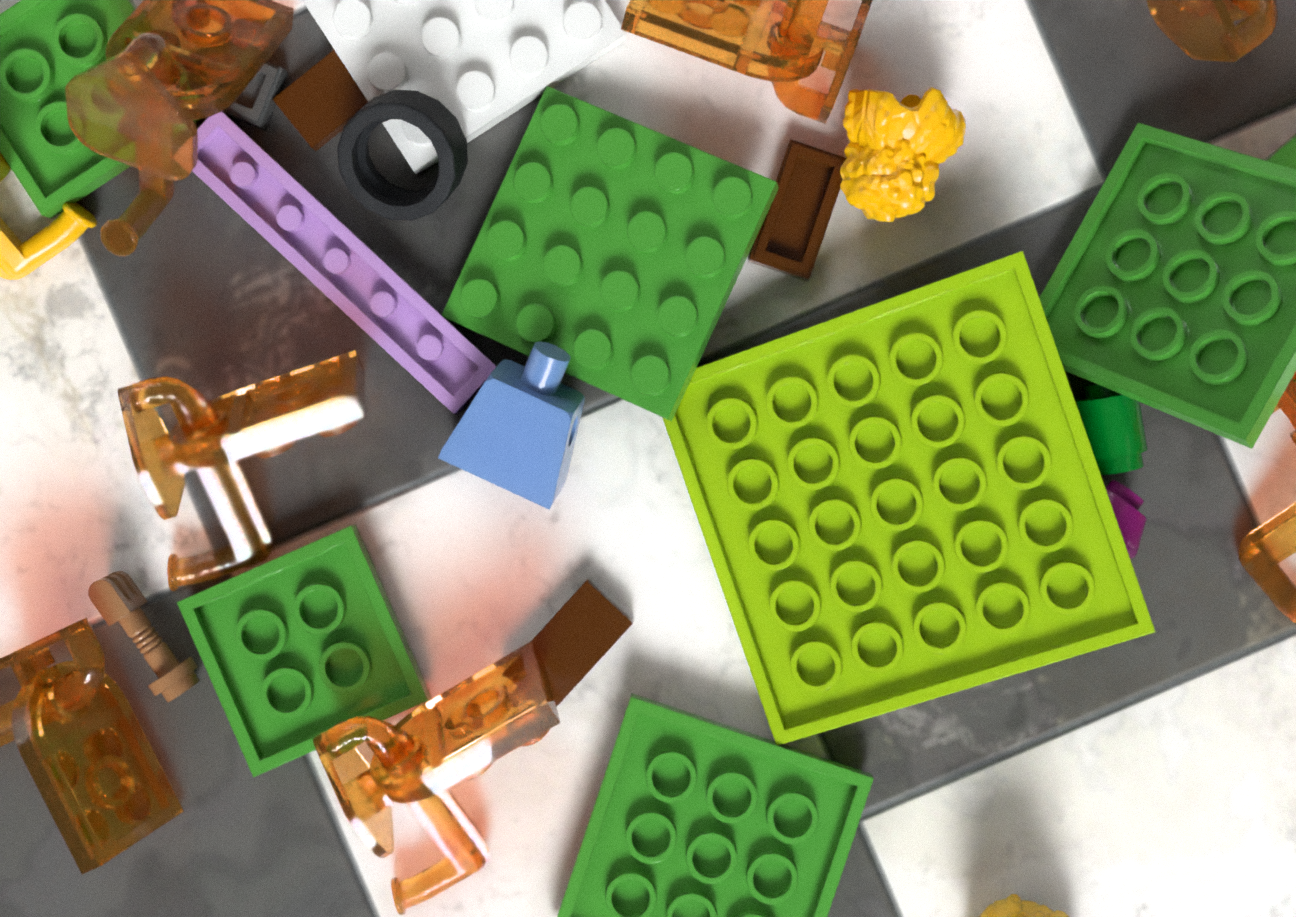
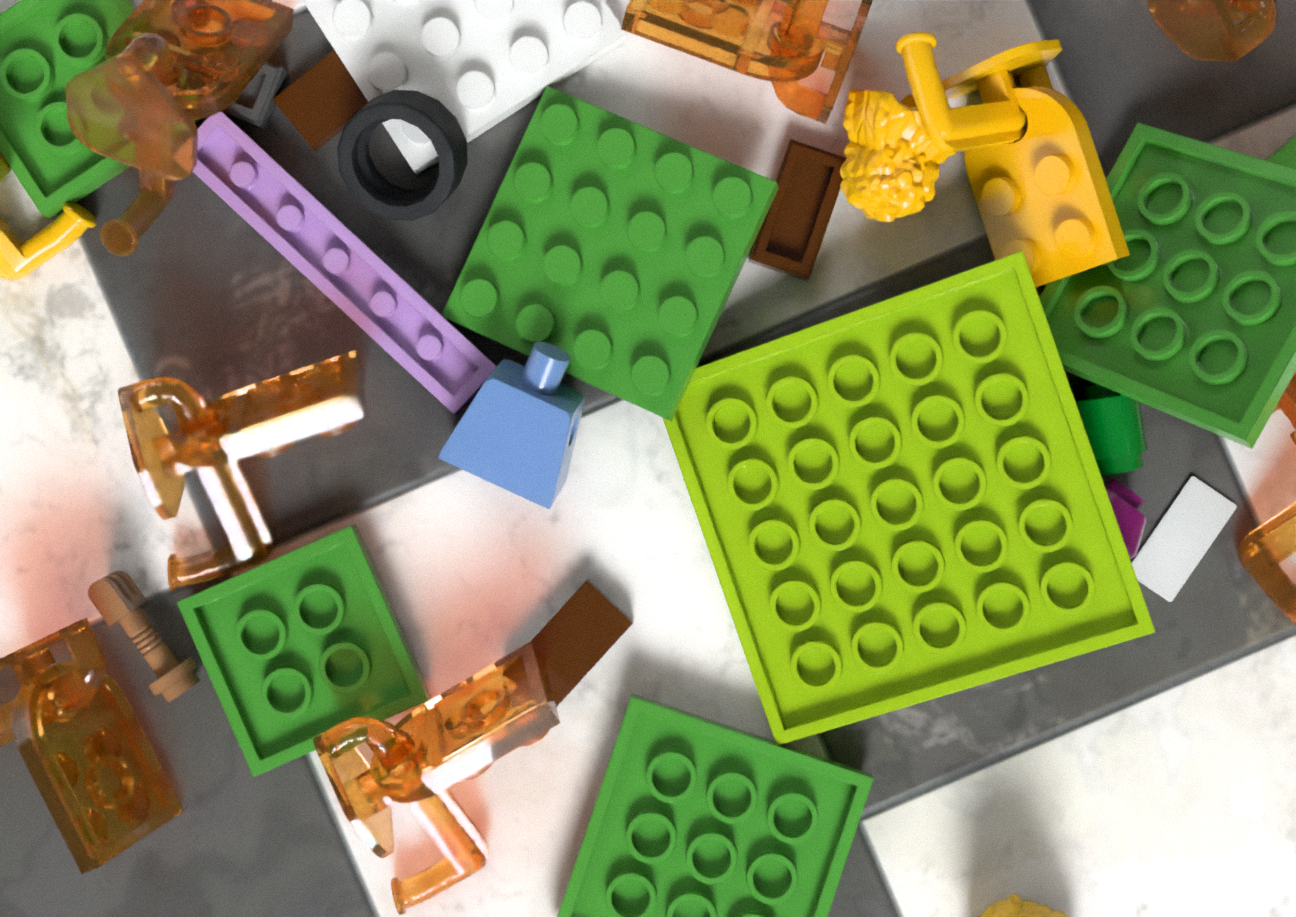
none -> yellow plate [896,32,1130,288]
none -> white sticker [1132,476,1237,602]

